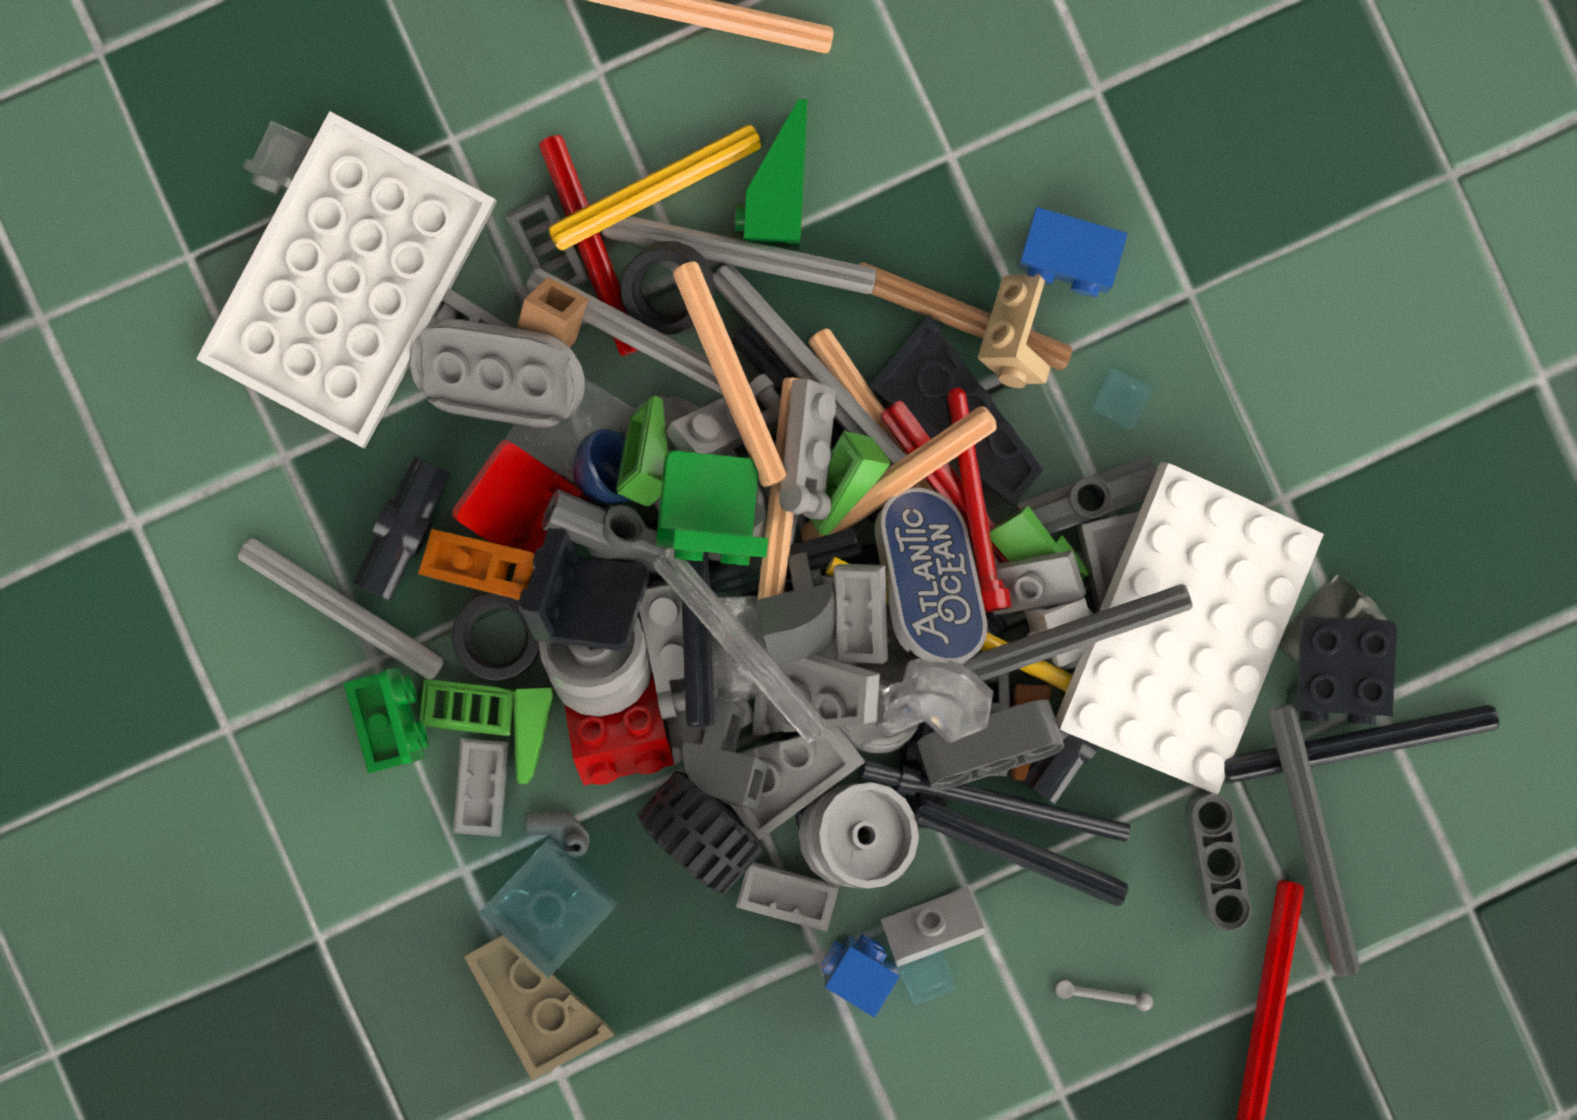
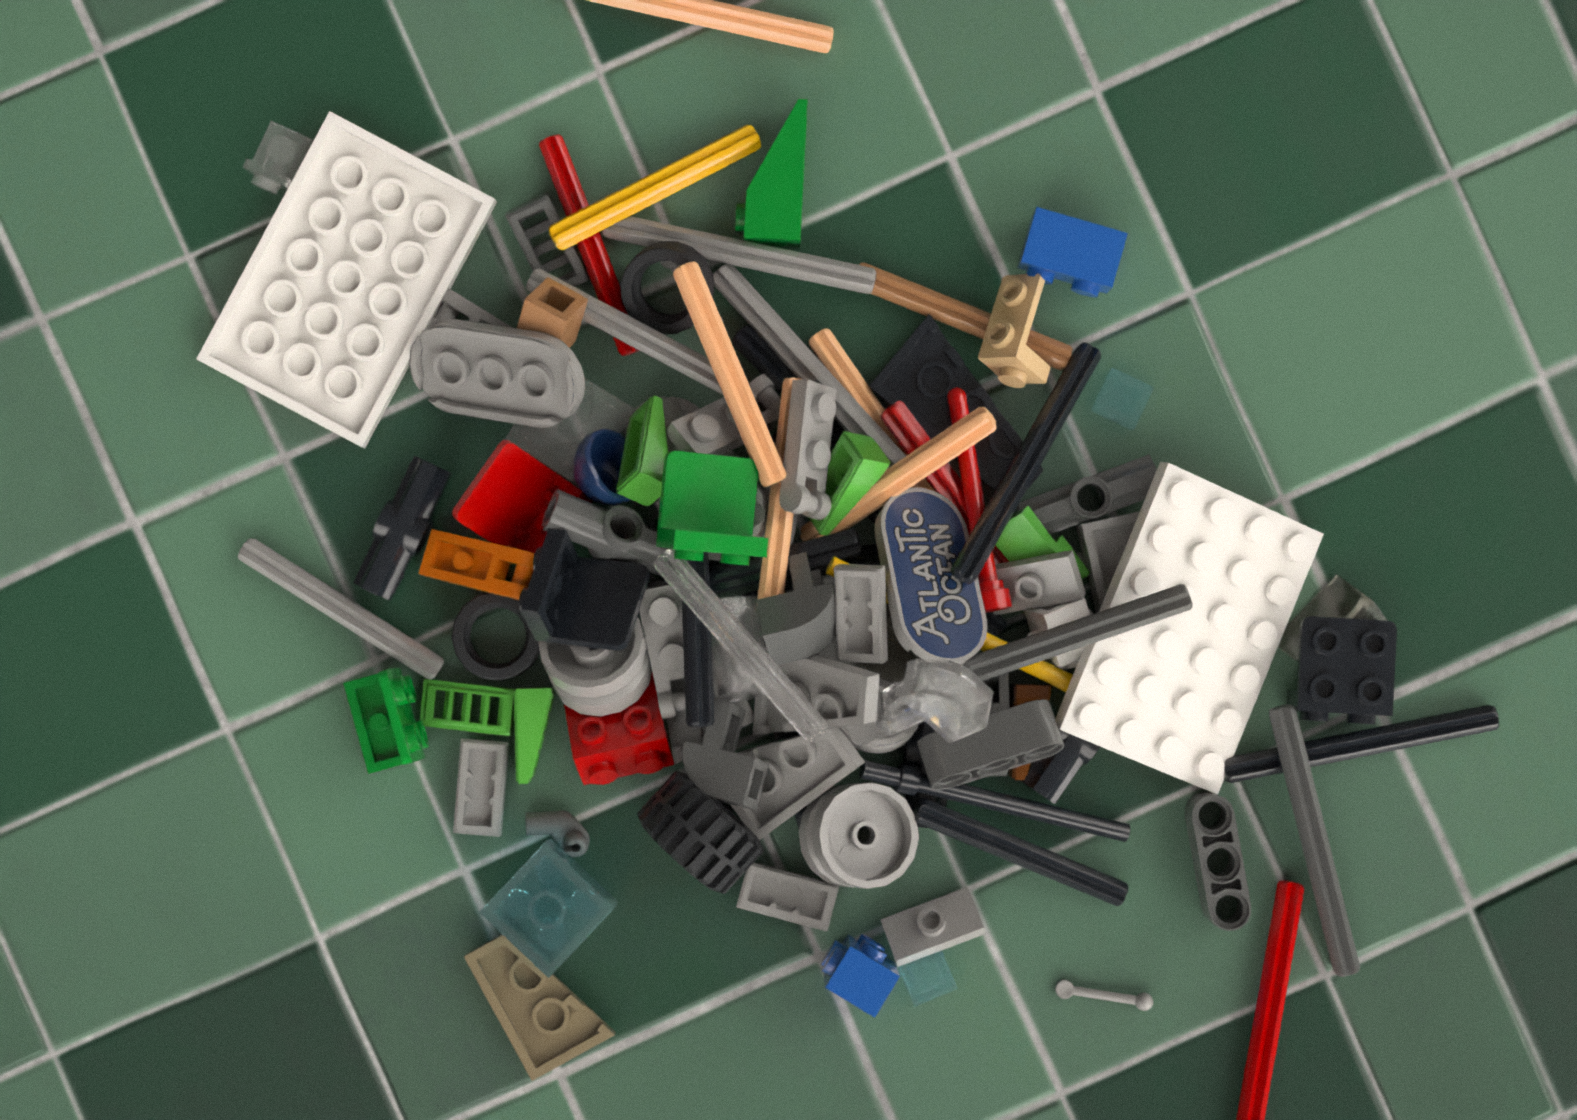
none -> black axle [951,342,1101,584]

